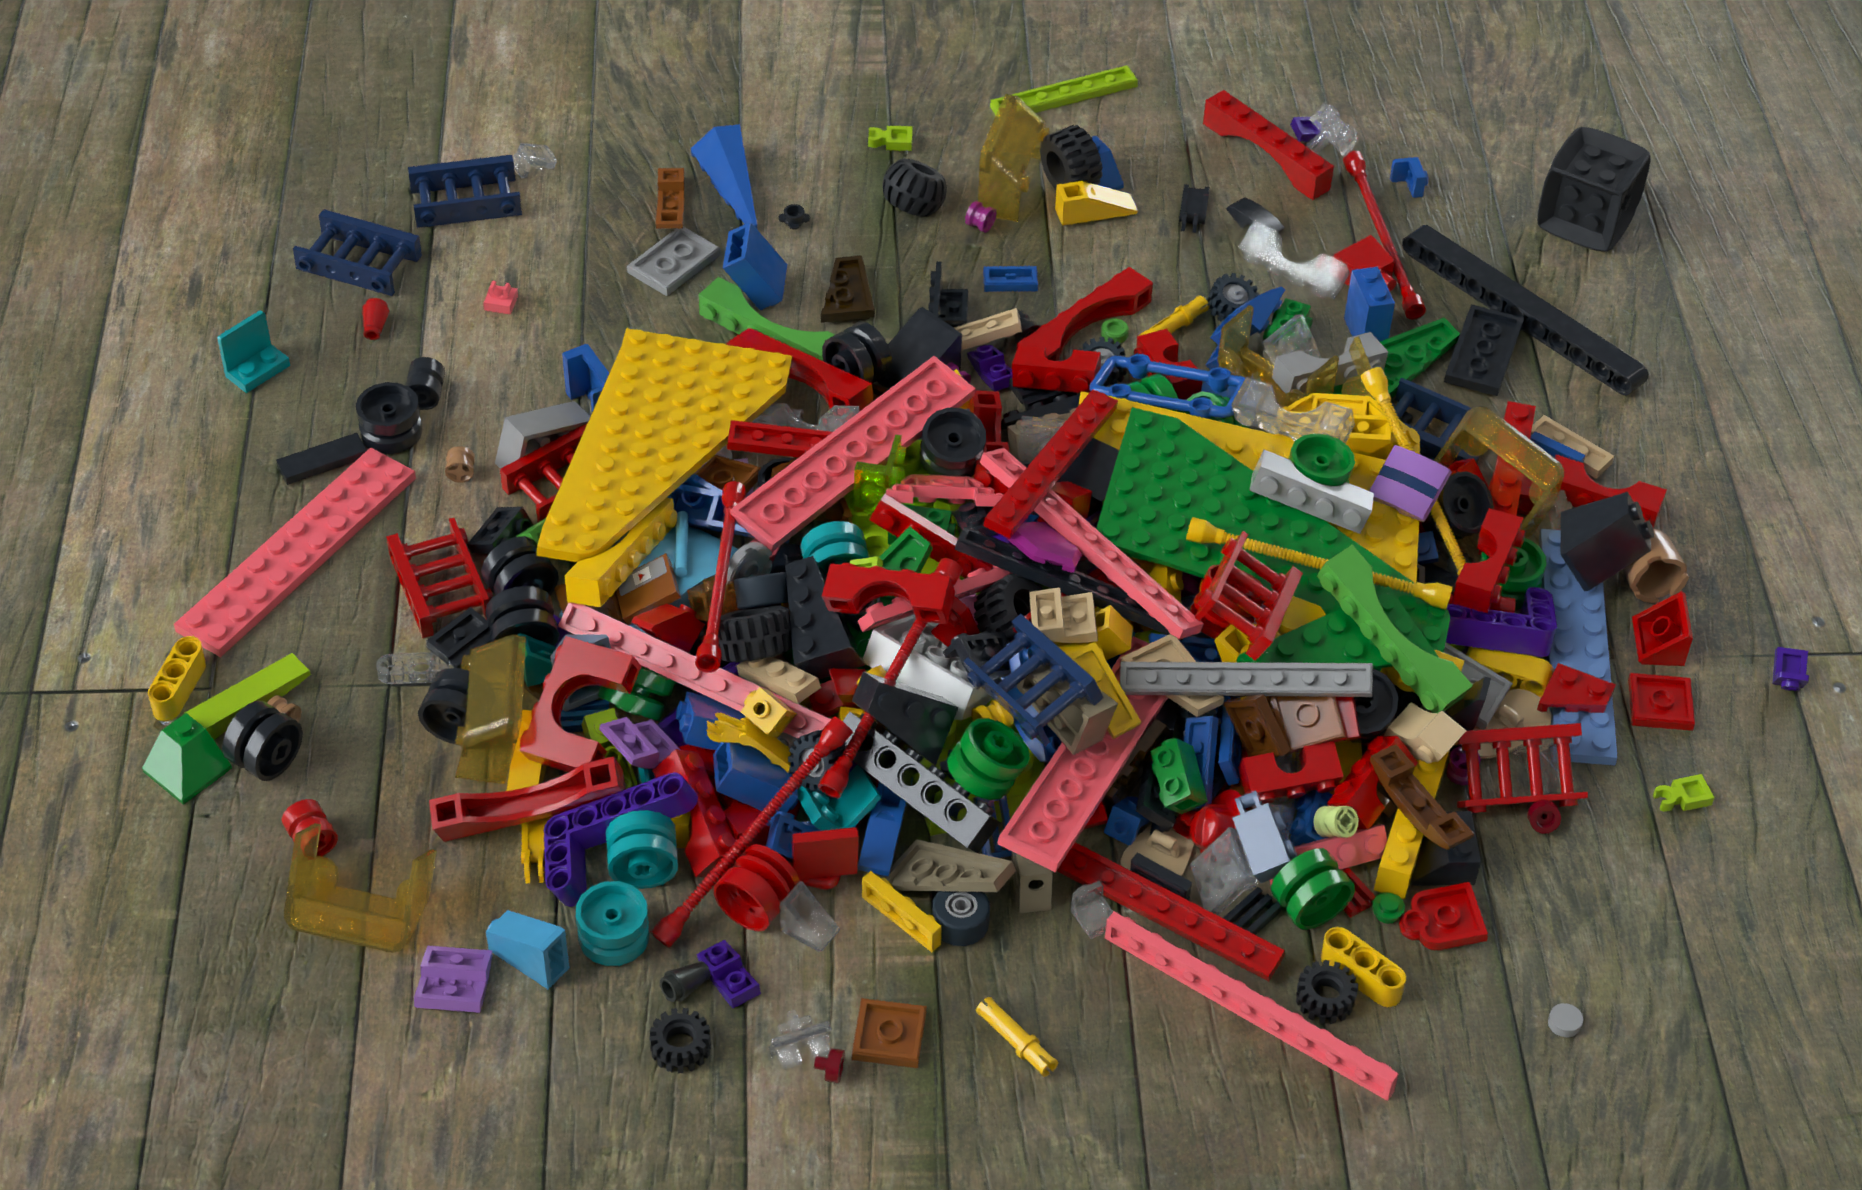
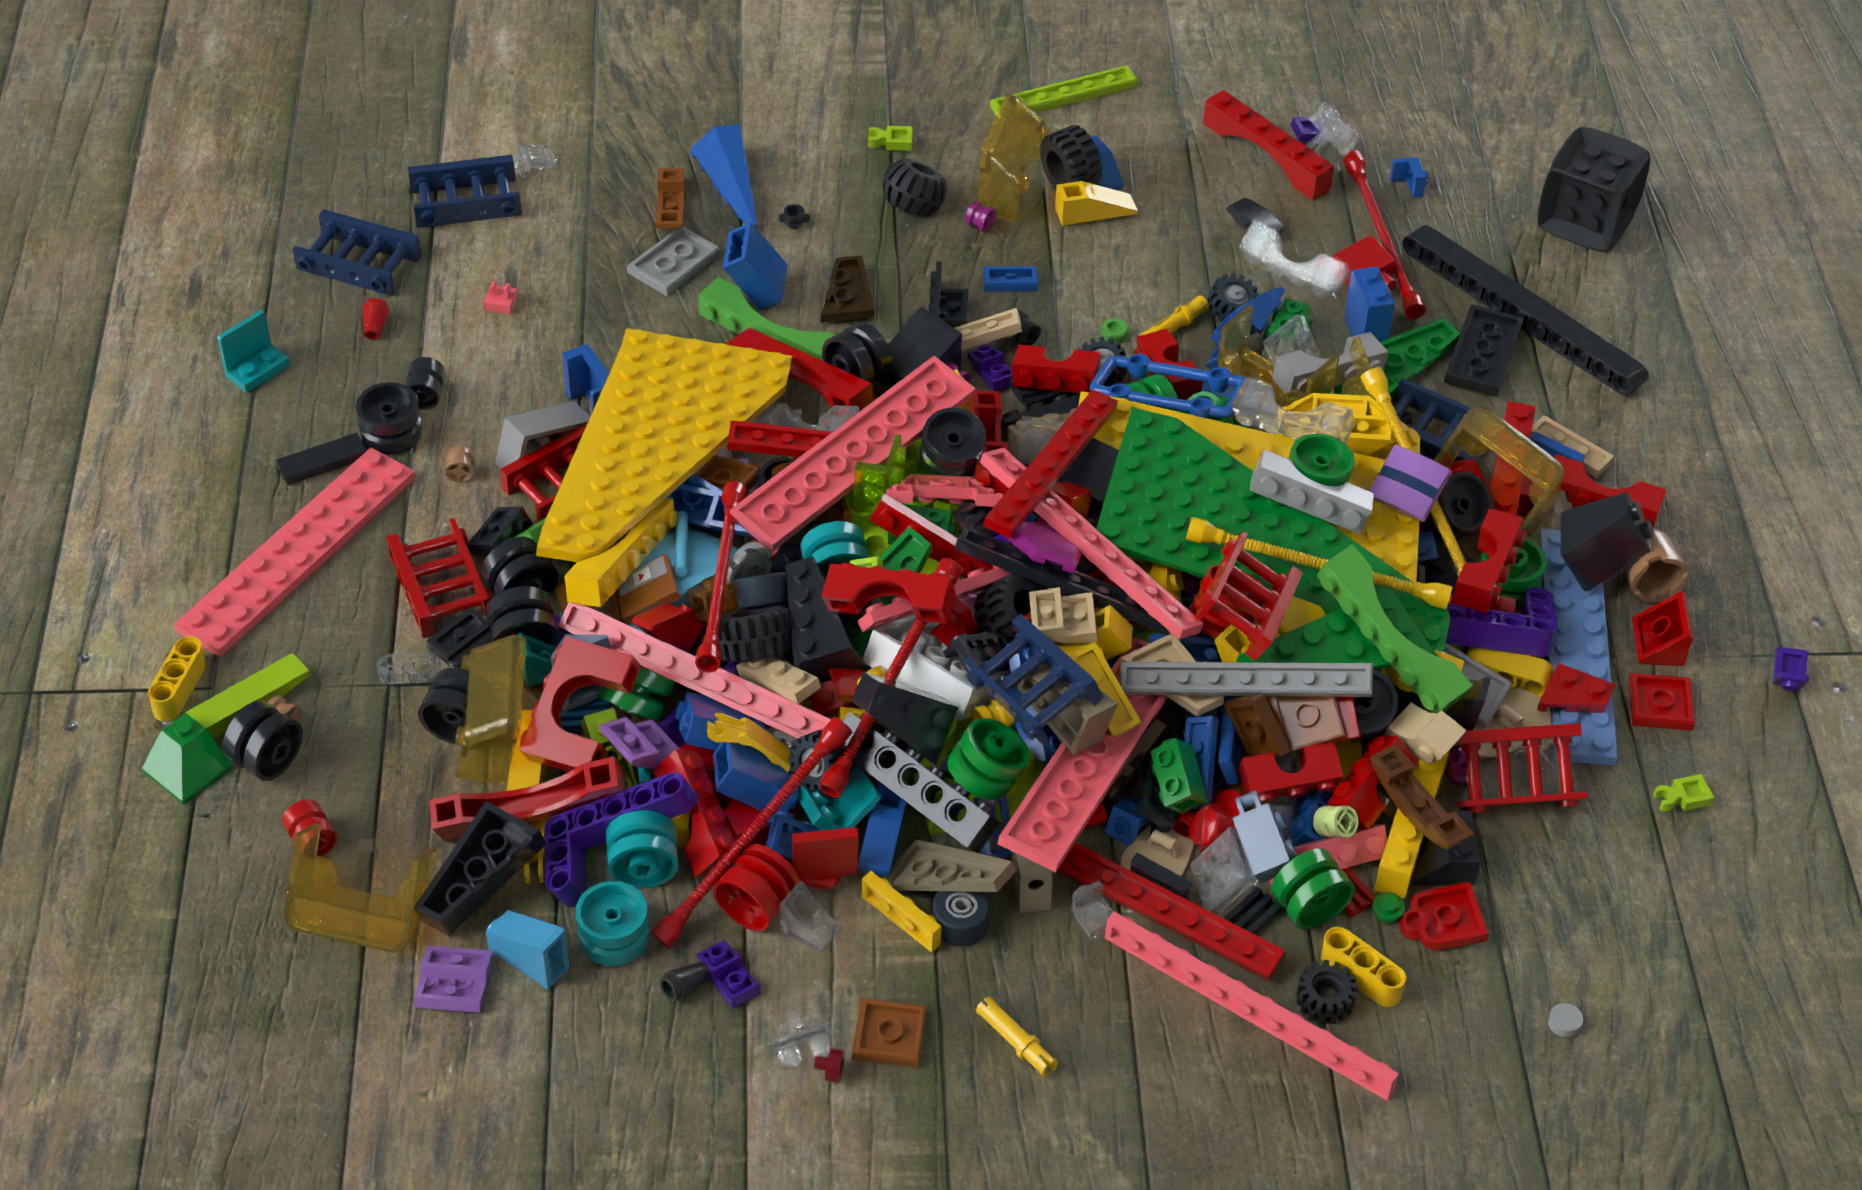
black tyre [650,1008,711,1073] -> none
yellow brick [740,687,797,738] -> none
red arch [1017,267,1153,361] -> none
black arm [1179,184,1210,233] -> none
dark red tile [1527,800,1561,834] -> none
none -> black wedge [413,801,546,936]

